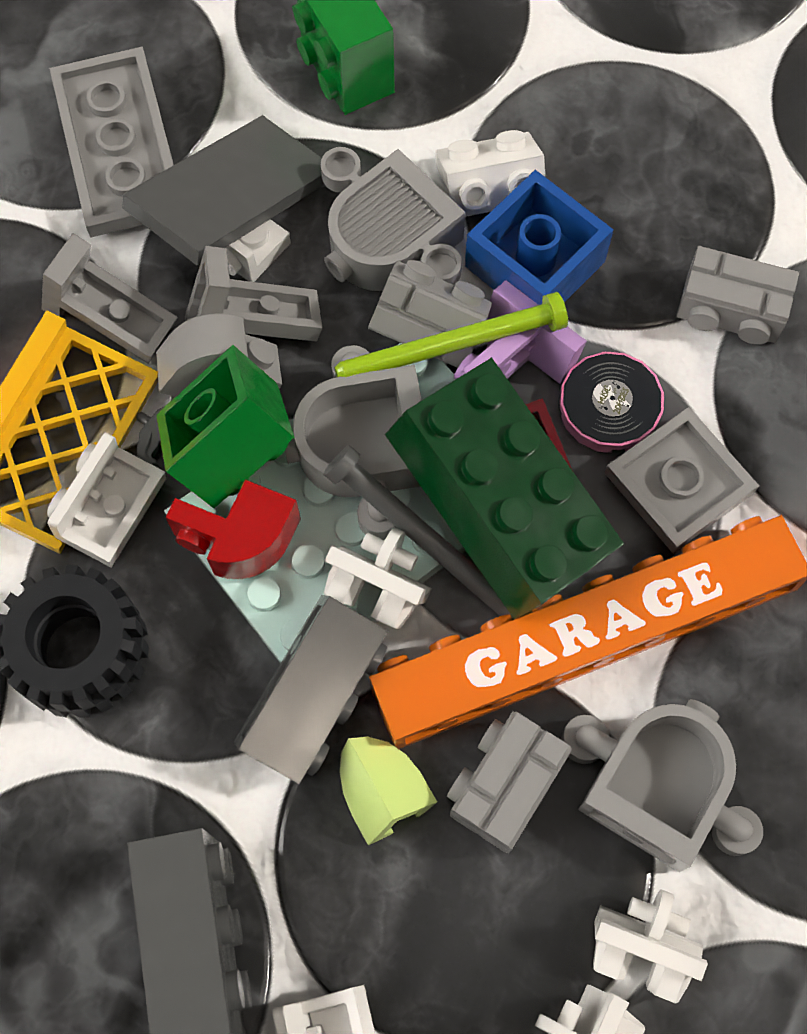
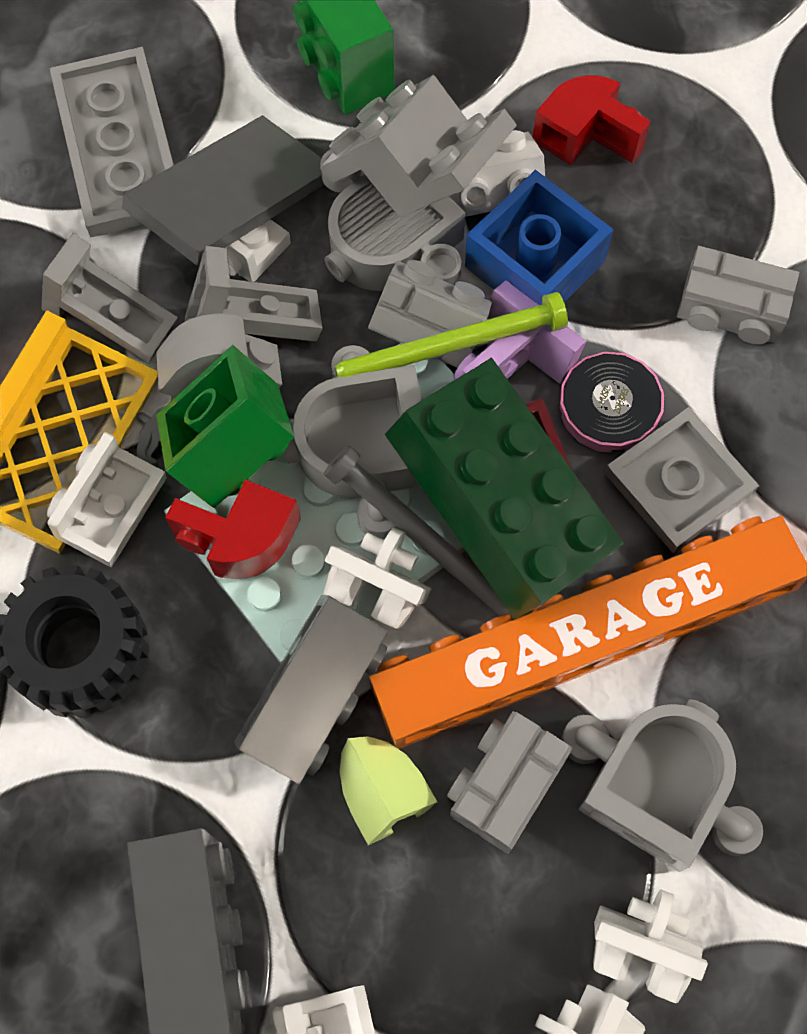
none -> light grey bracket [320,75,517,218]
none -> red brick [532,75,651,165]

